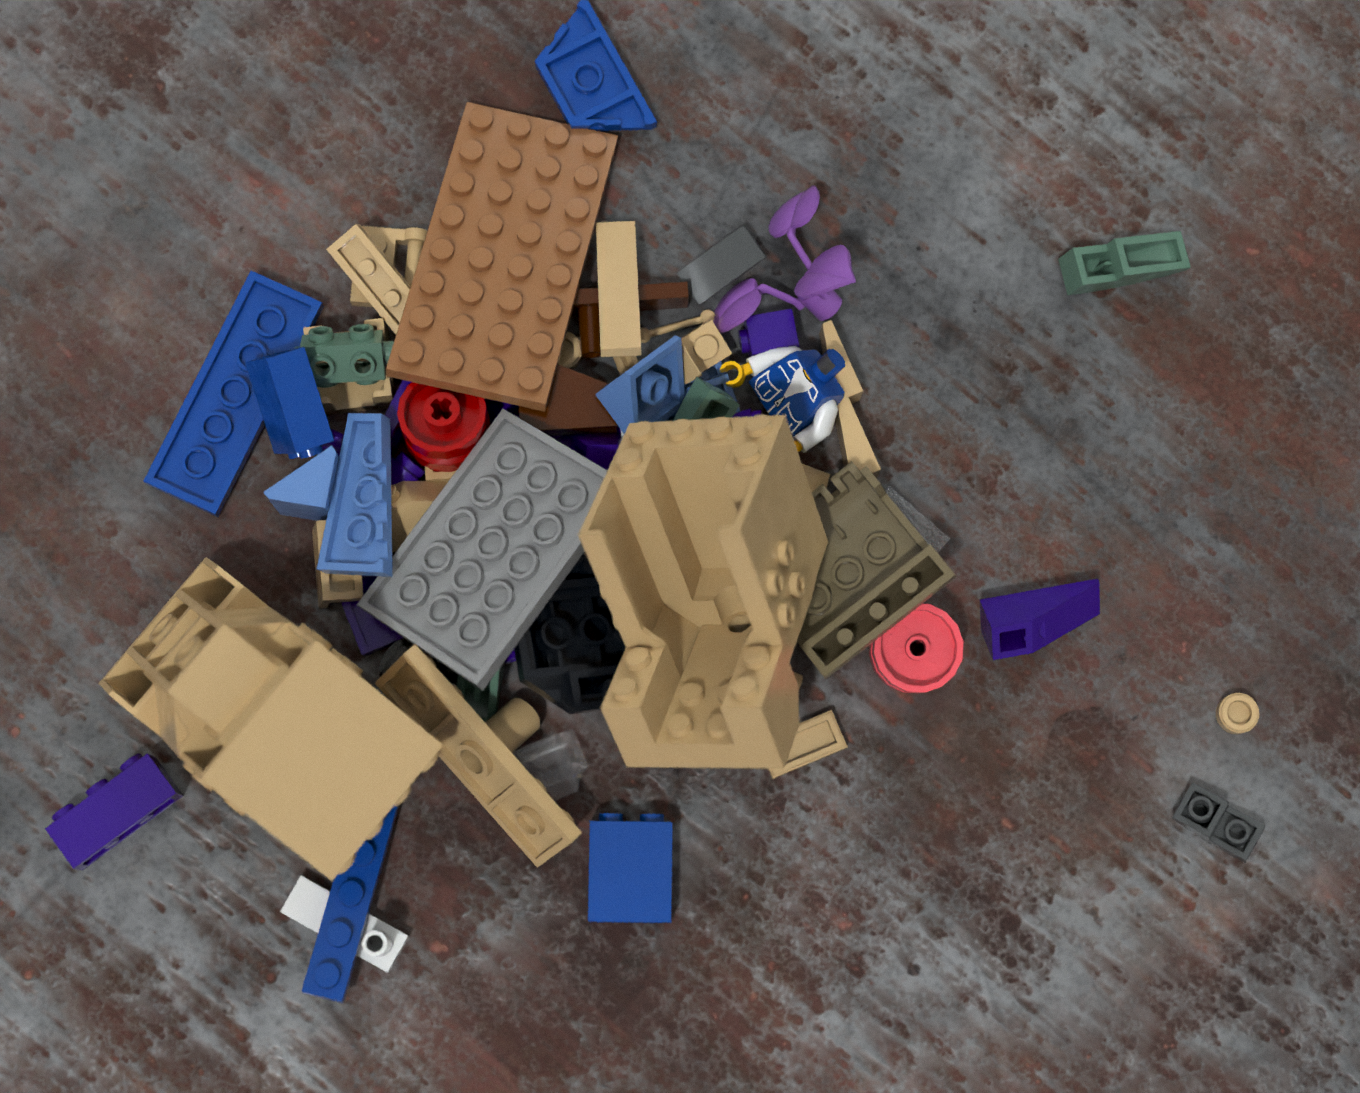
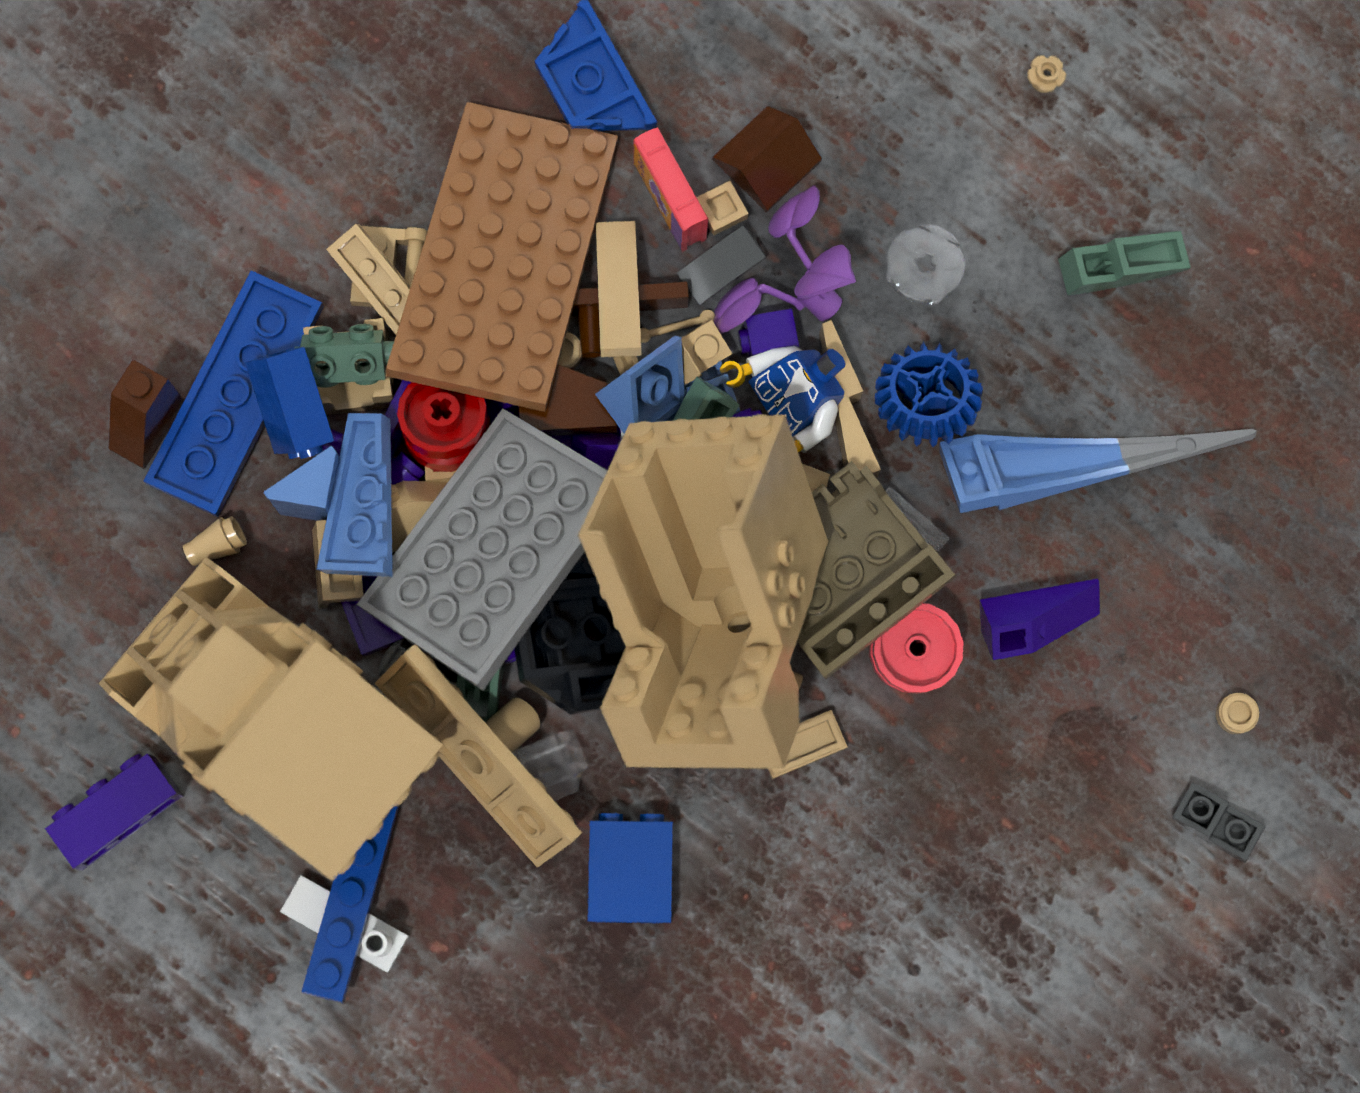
none -> reddish brown slope [109,359,184,470]
none -> tan cone [183,516,247,566]
none -> coral piece [634,127,708,252]
none -> tan plate [697,181,749,236]
none -> reddish brown slope [712,106,822,213]
none -> blue gear [874,342,983,448]
none -> clear plate [885,224,965,305]
none -> medium blue plate [939,429,1257,513]
none -> tan plate [1028,55,1066,93]

